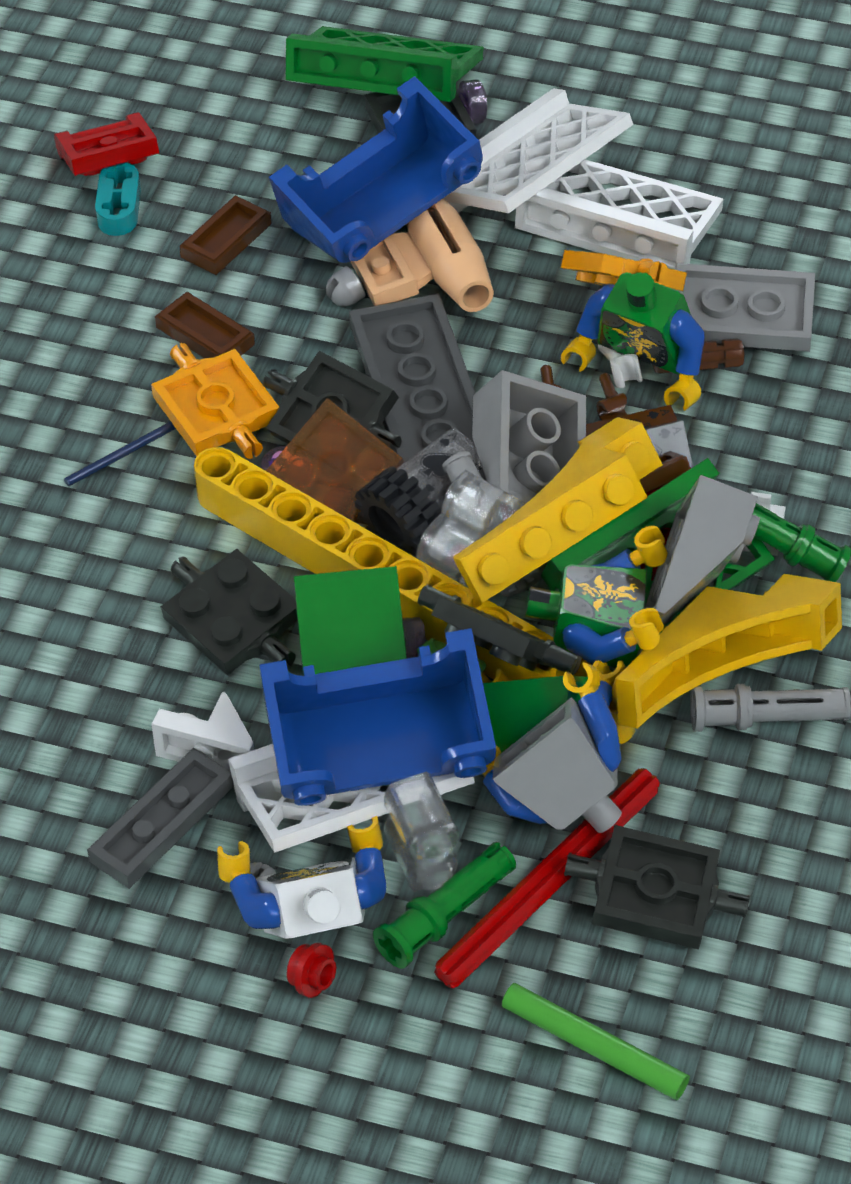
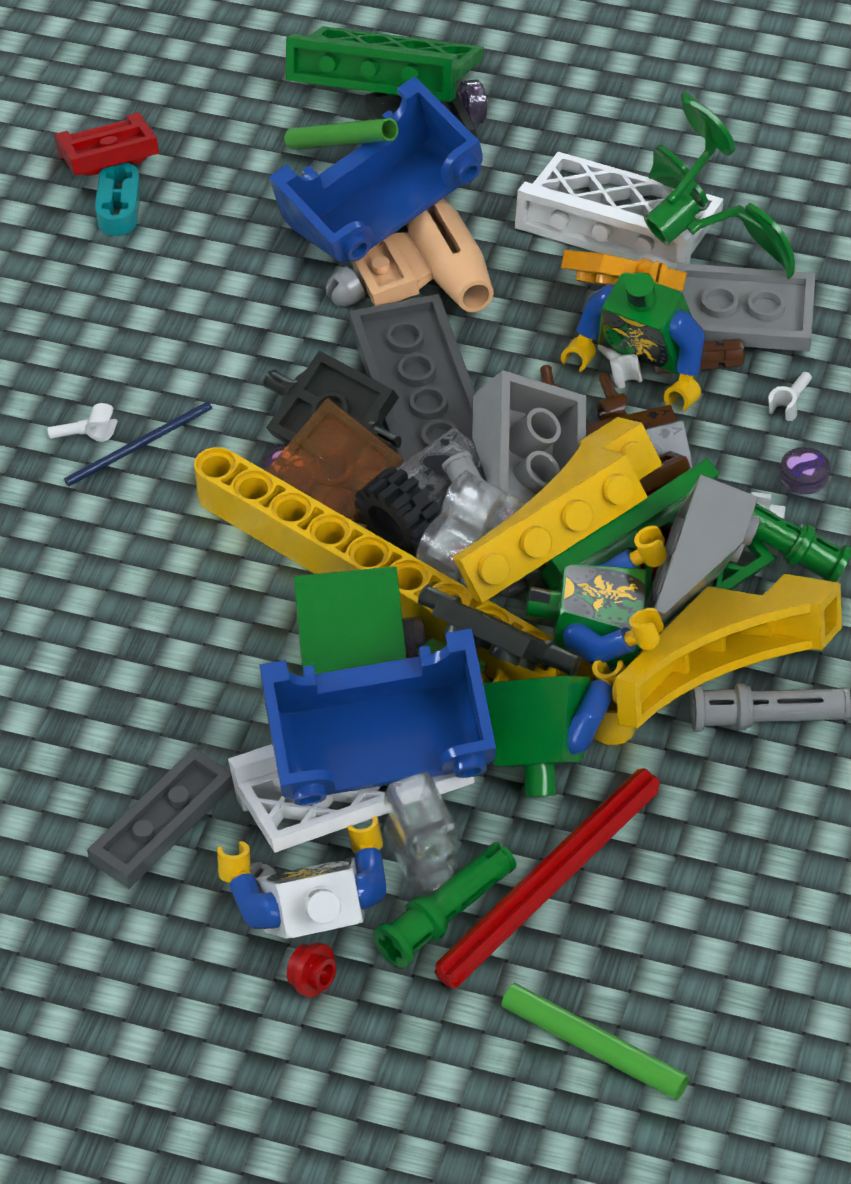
light orange plate [151,343,280,459] -> none
white slope [152,692,254,772] -> none
reddish brown tile [155,292,255,358] -> none
pearl dark grey plate [160,549,297,675] -> none
reddish brown tile [179,195,272,275] -> none
white fence [444,88,633,214] -> none
light grey torso [482,662,622,833] -> none
pearl dark grey plate [564,825,750,950] -> none
none -> white hand [48,403,118,442]
none -> bright green piece [284,118,399,150]
none -> green plant [644,90,795,280]
none -> white hand [768,372,812,421]
none -> clear purple tile [780,447,830,494]

